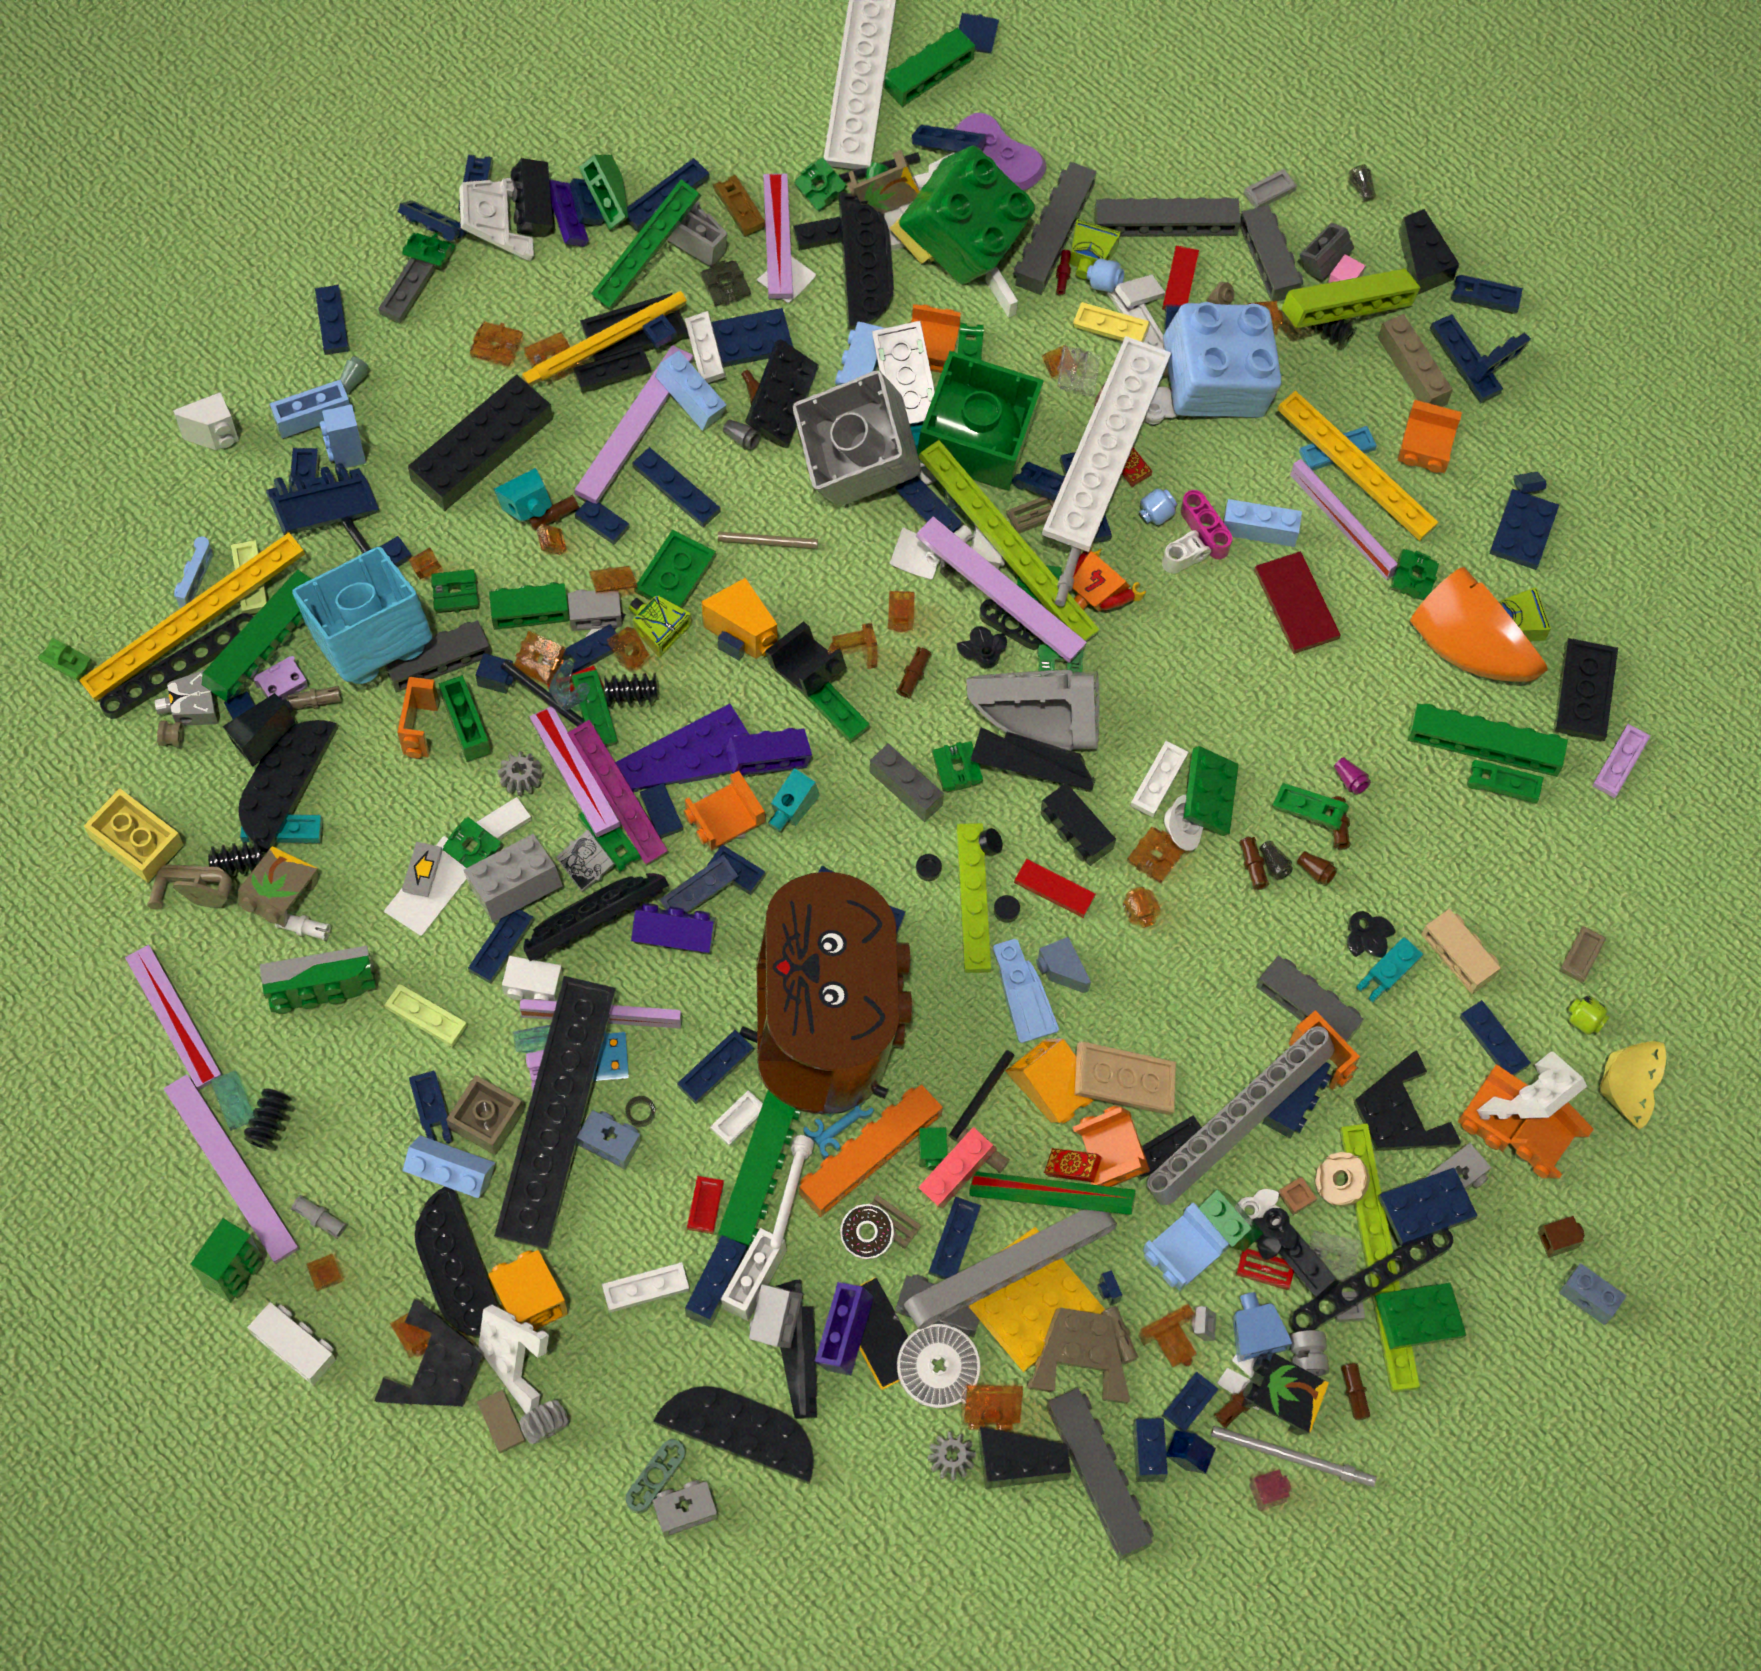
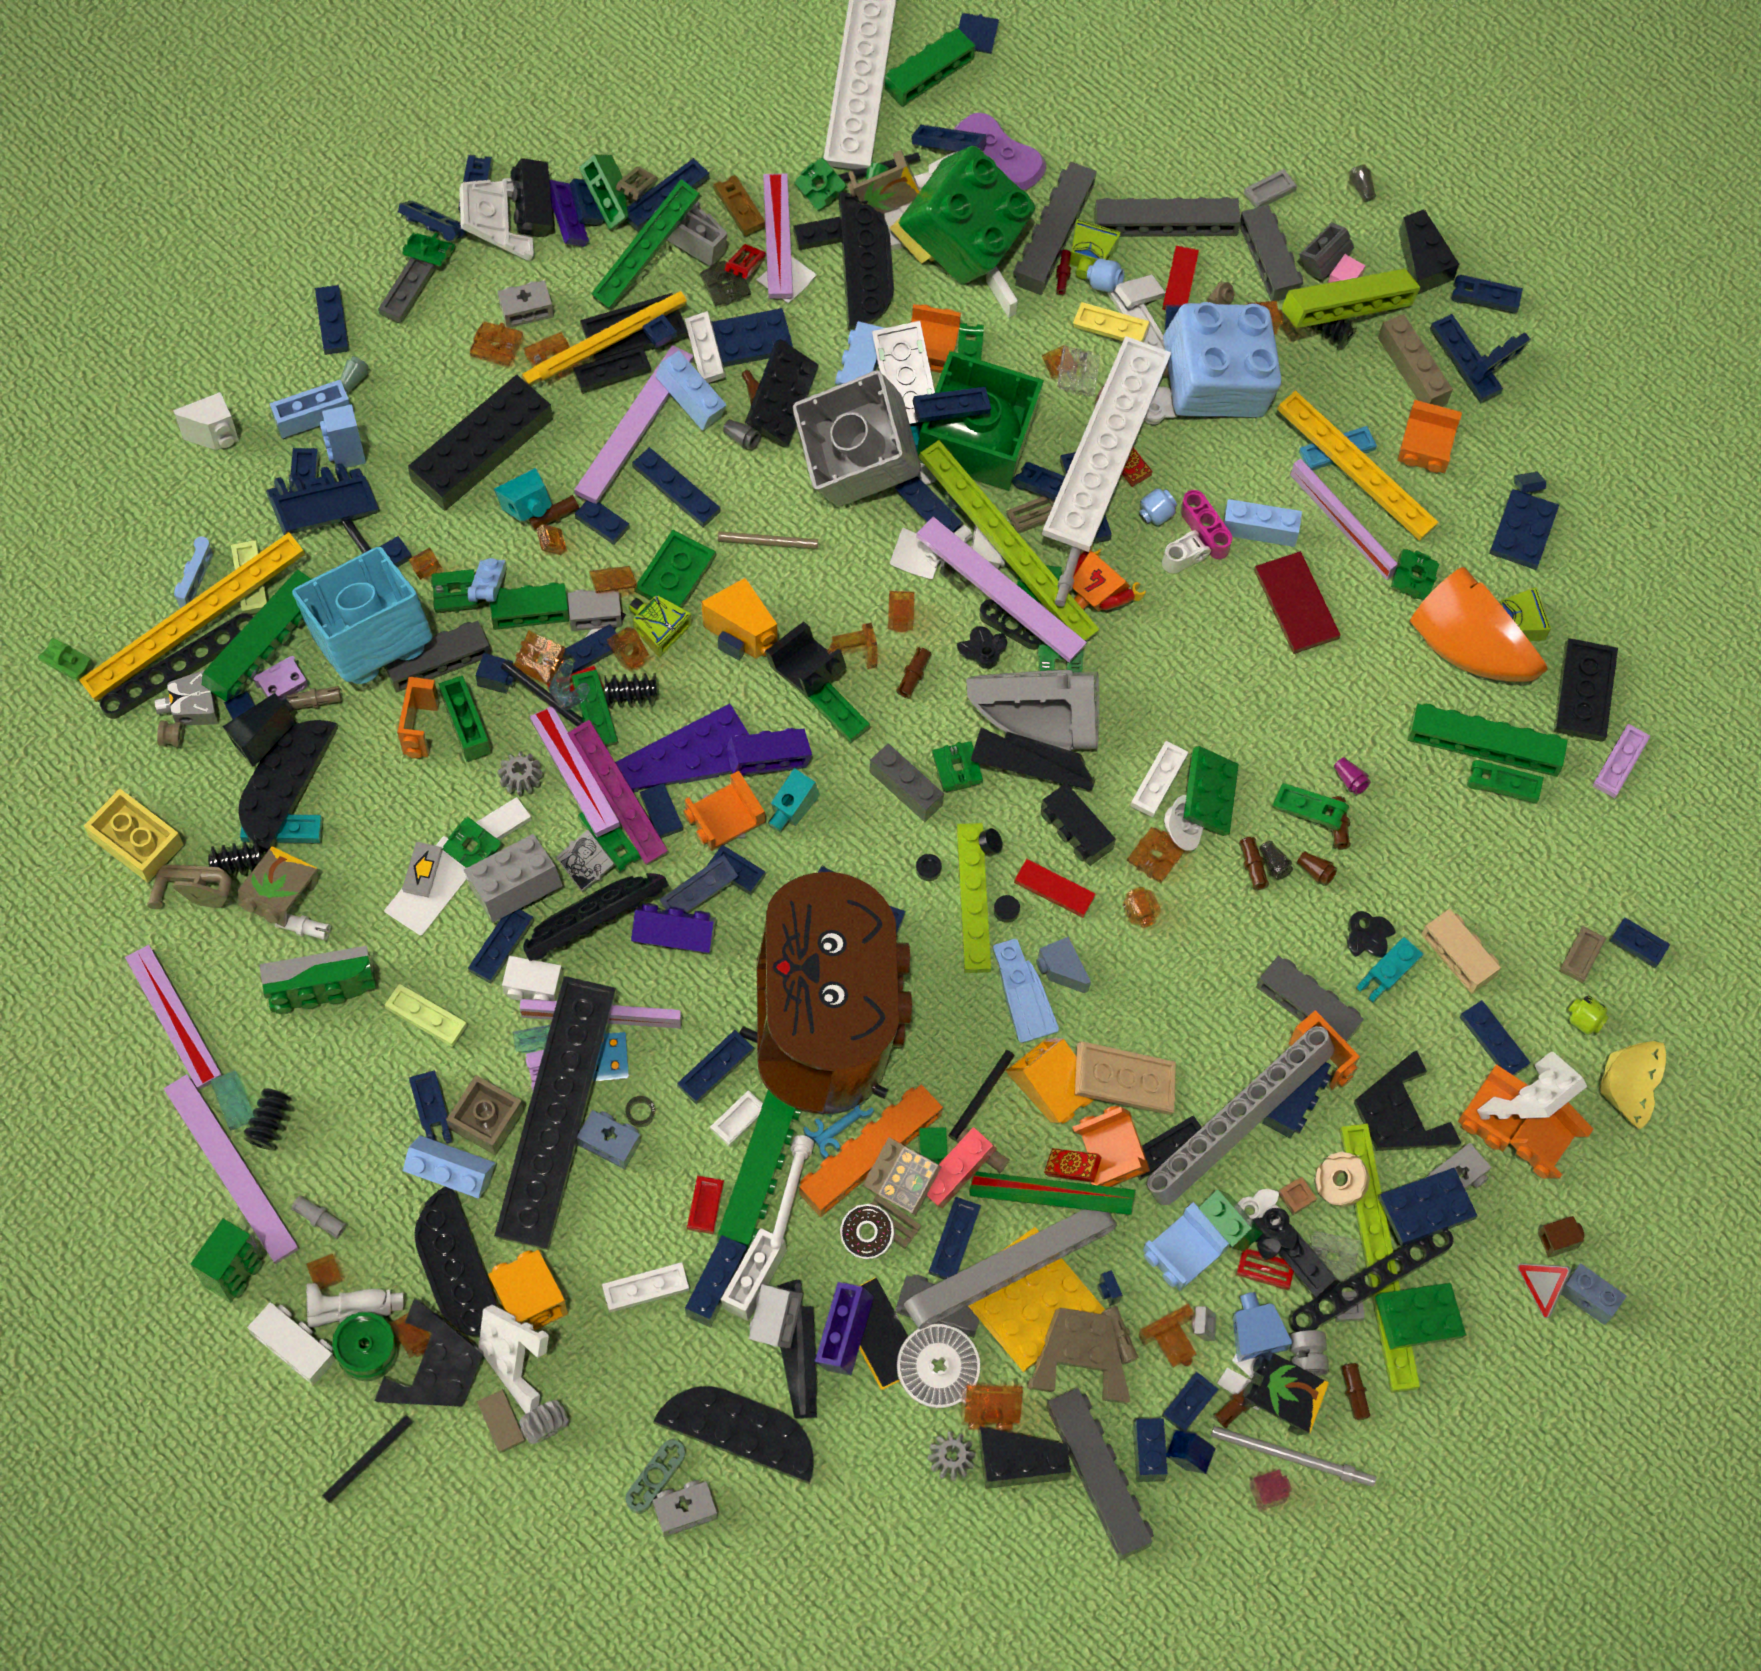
none -> white piece [306,1283,403,1328]
none -> black bar [322,1415,413,1503]
none -> green wheel [332,1312,398,1381]
none -> light blue plate [468,558,506,602]
none -> light grey brick [497,280,554,329]
none -> dark tan tile [616,166,658,200]
none -> red tile [724,244,766,279]
none -> slope [863,1137,941,1215]
none -> dark blue plate [912,387,991,423]
none -> piece [1517,1263,1571,1318]
none -> dark blue plate [1610,917,1671,968]

